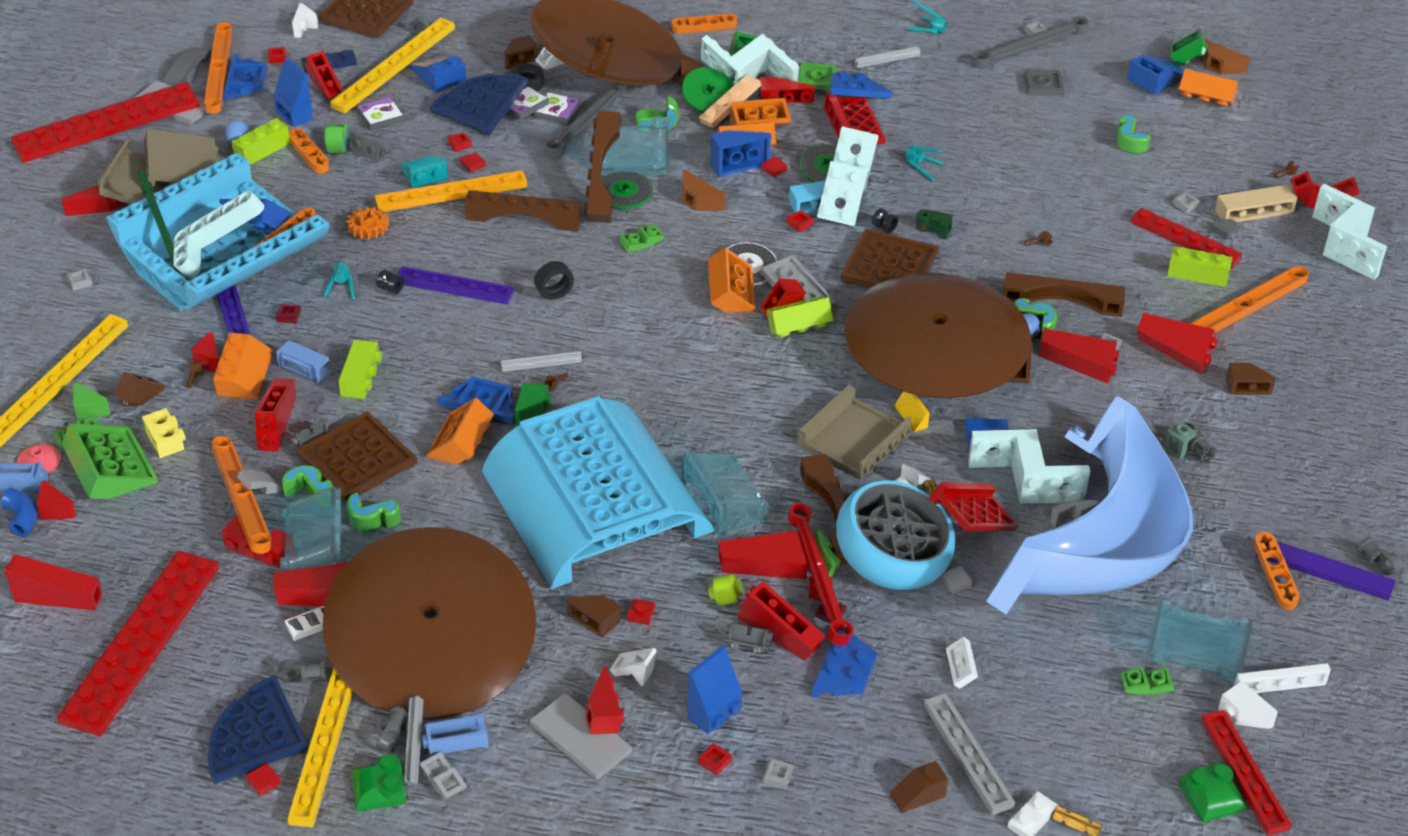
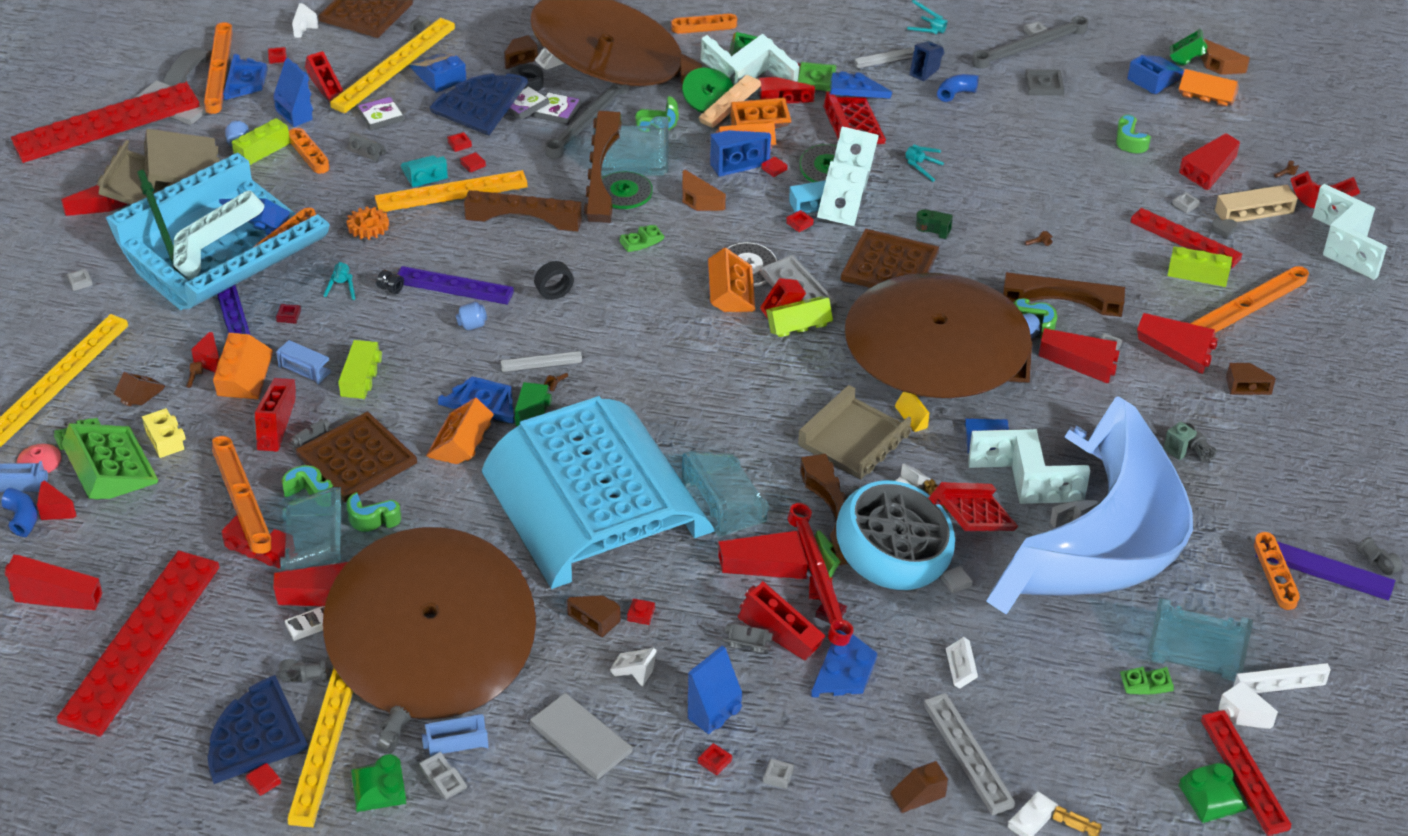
bright green slope [73,382,111,420] -> none
light grey slope [237,470,283,494] -> none
dark blue plate [301,50,357,73] -> none
bright green animal [324,123,349,153] -> none
light grey axle [403,696,423,786] -> none
red slope [585,667,624,734] -> none
lime head [708,574,743,606] -> none
black wheel [872,208,898,234] -> none
none -> medium blue head [456,302,487,331]
none -> dark blue torso [909,41,944,81]
none -> blue cylinder [937,74,979,102]
none -> red slope [1179,133,1240,191]

